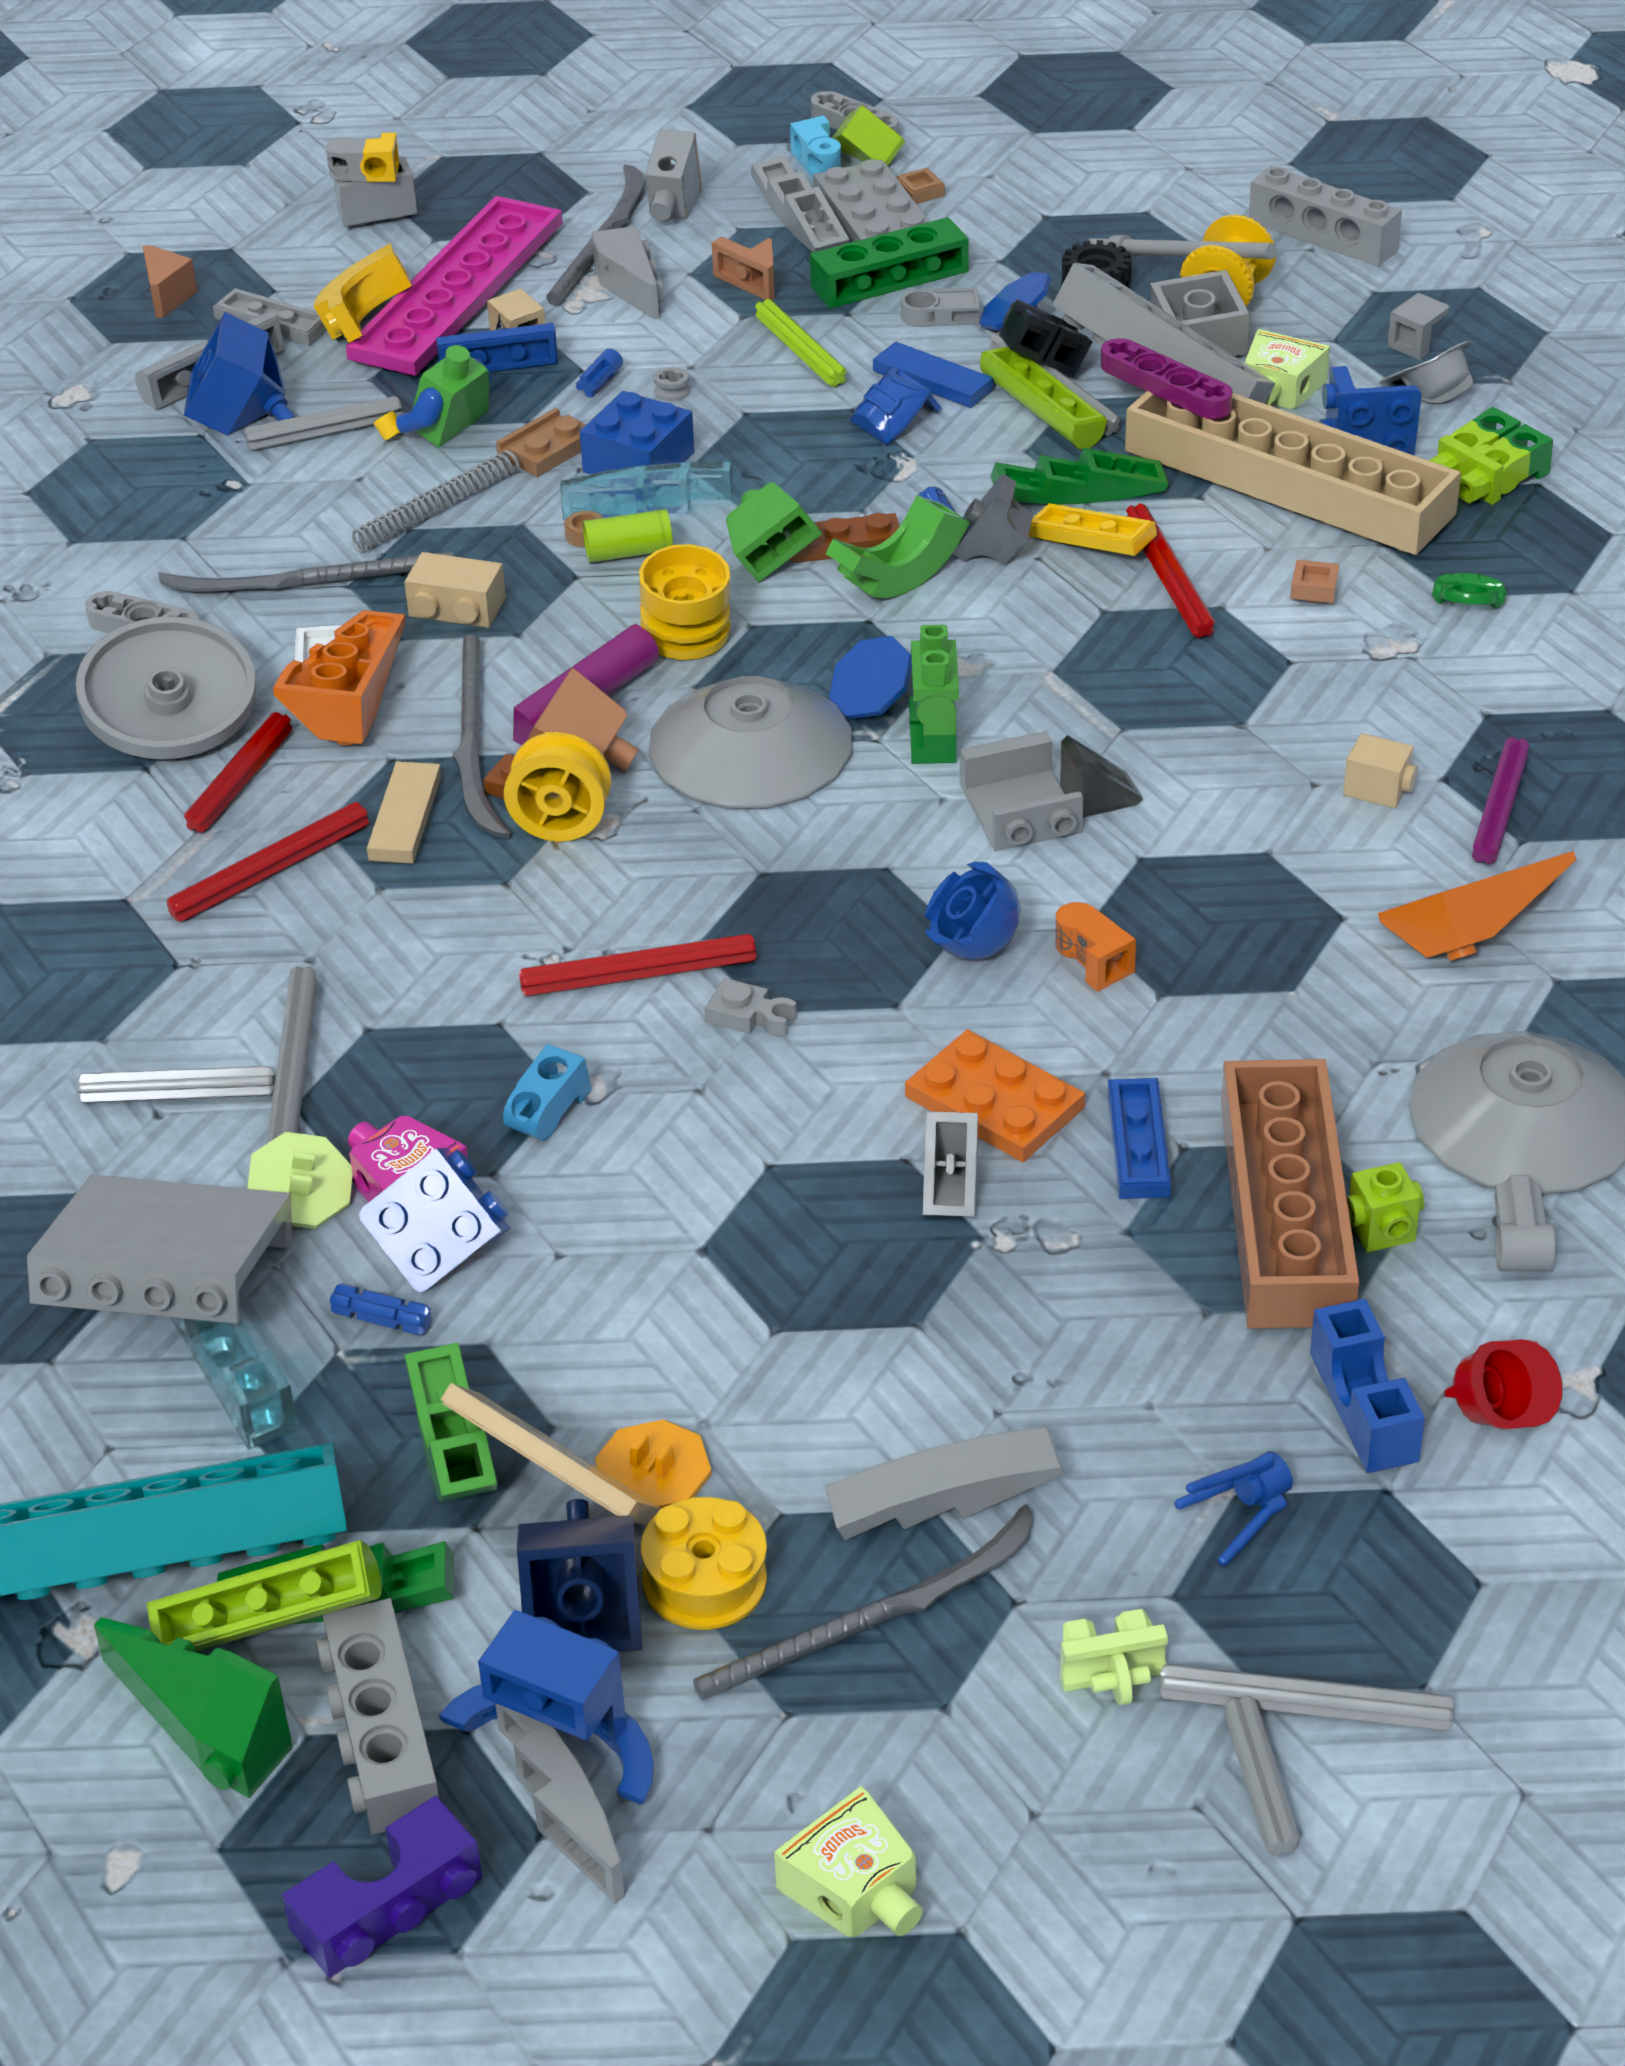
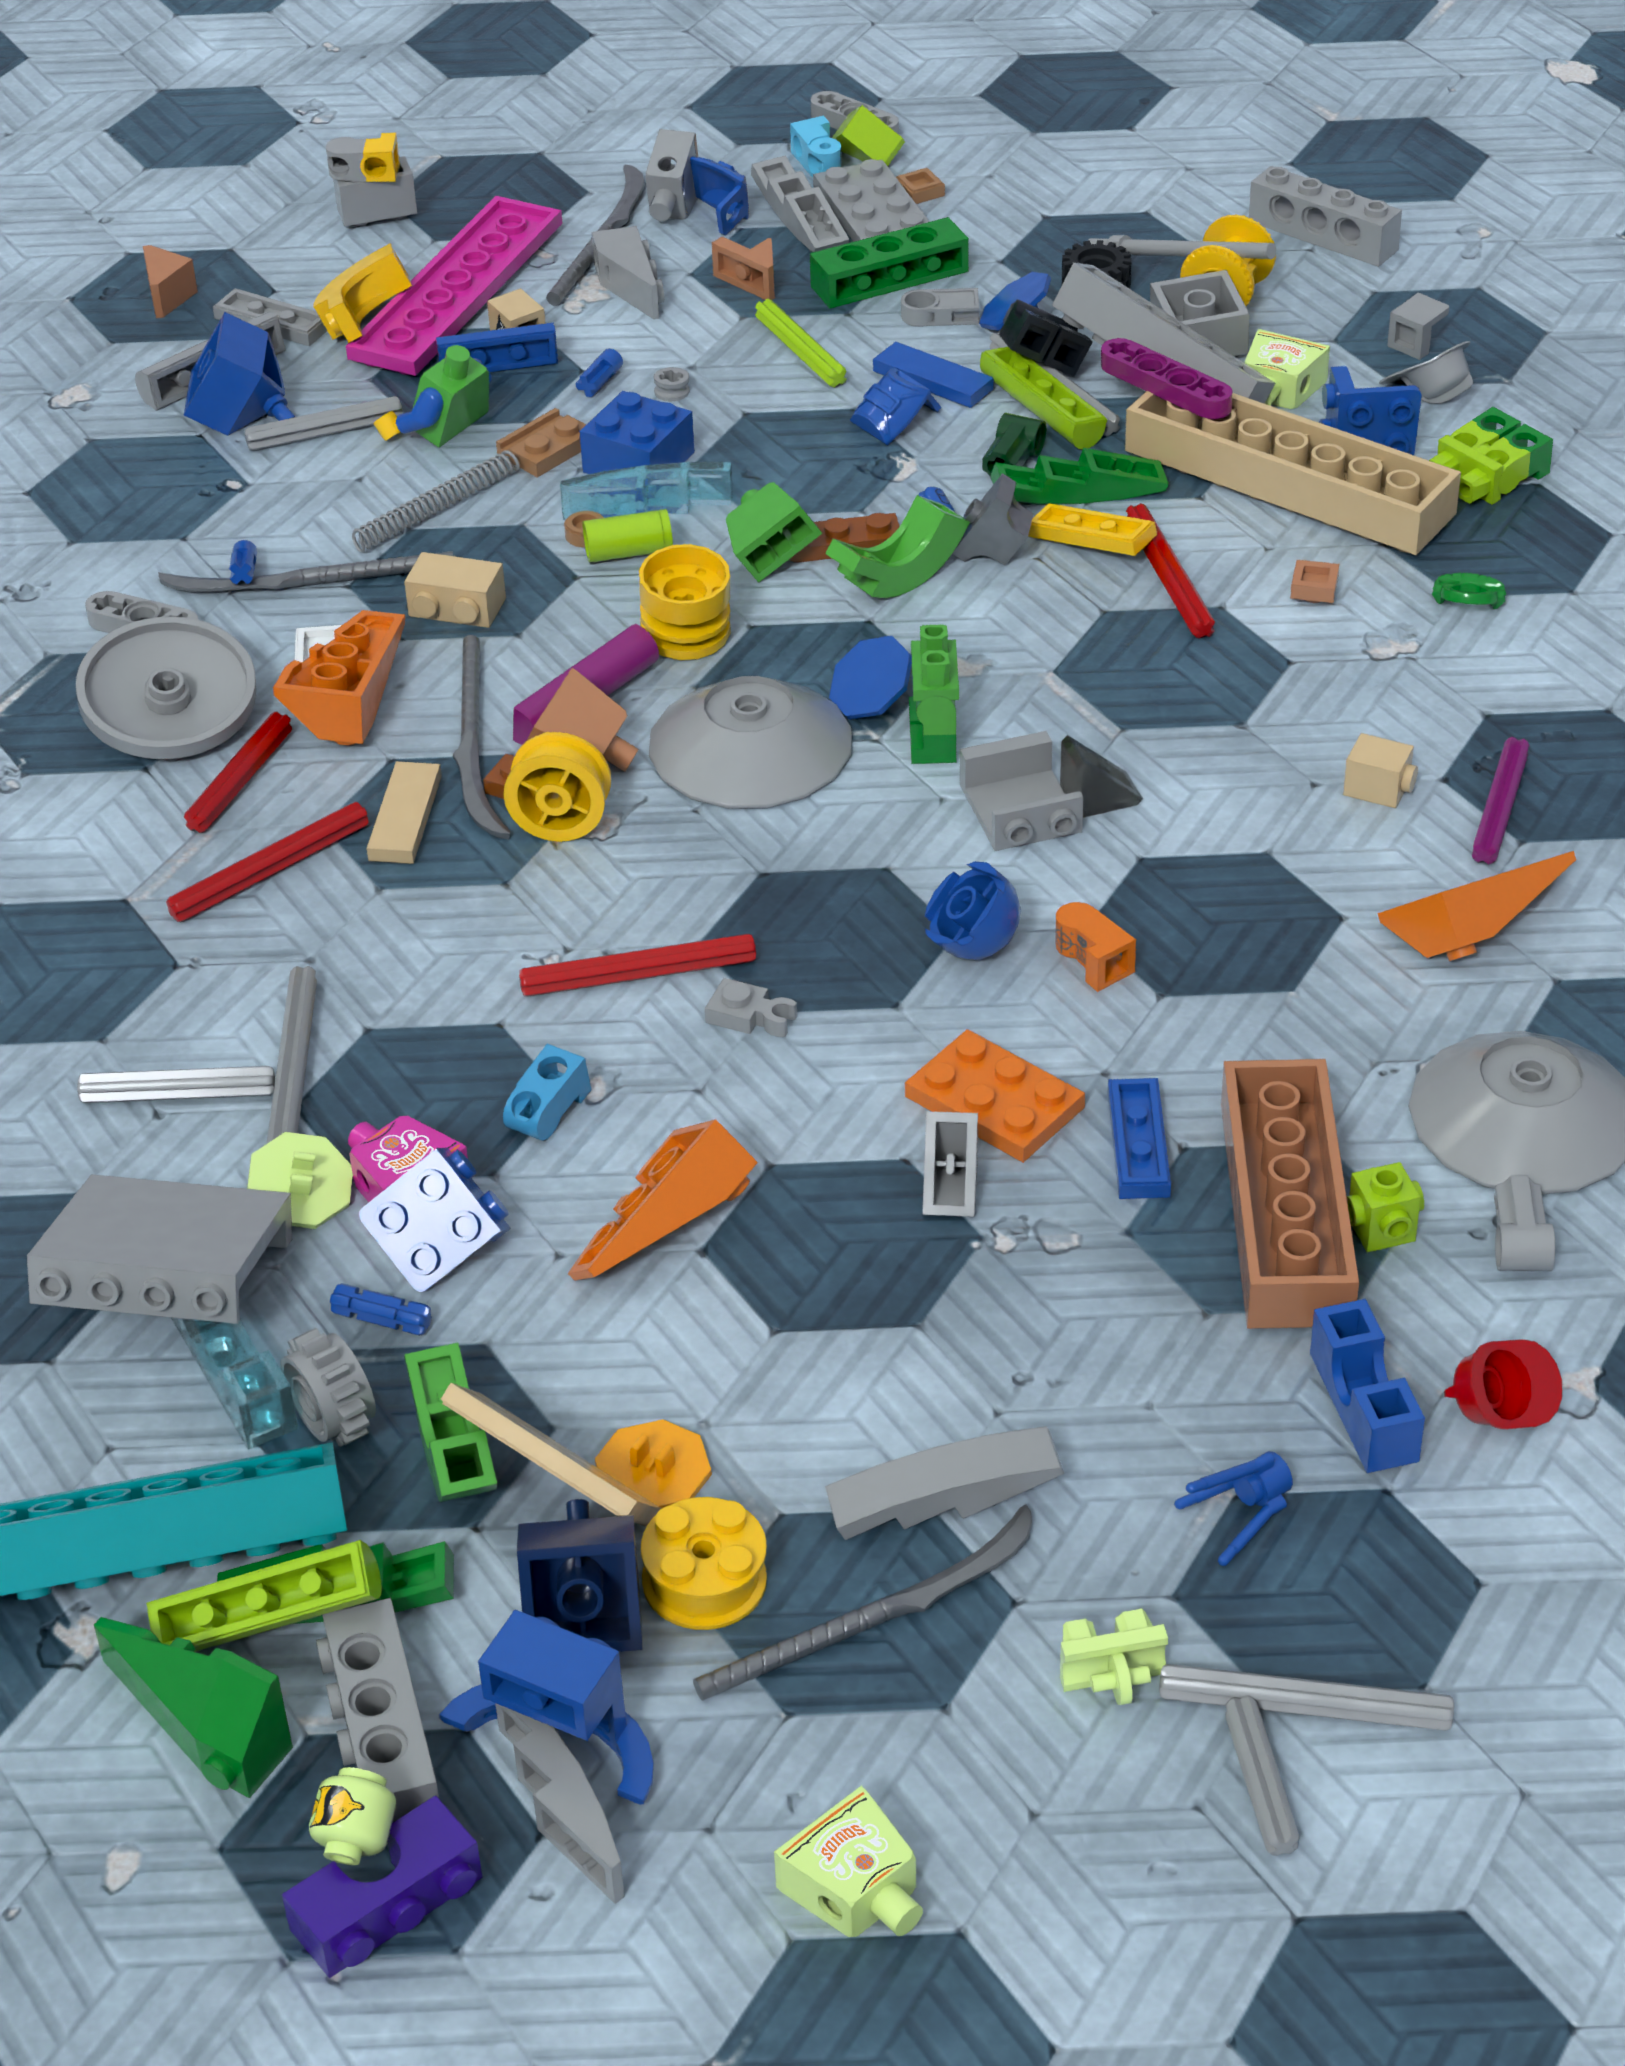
none -> blue piece [229,540,257,585]
none -> light grey gear [280,1328,376,1447]
none -> yellowish green head [309,1767,396,1865]
none -> orange wedge [568,1119,758,1281]
none -> blue piece [690,156,749,235]
none -> dark green piece [982,413,1047,480]

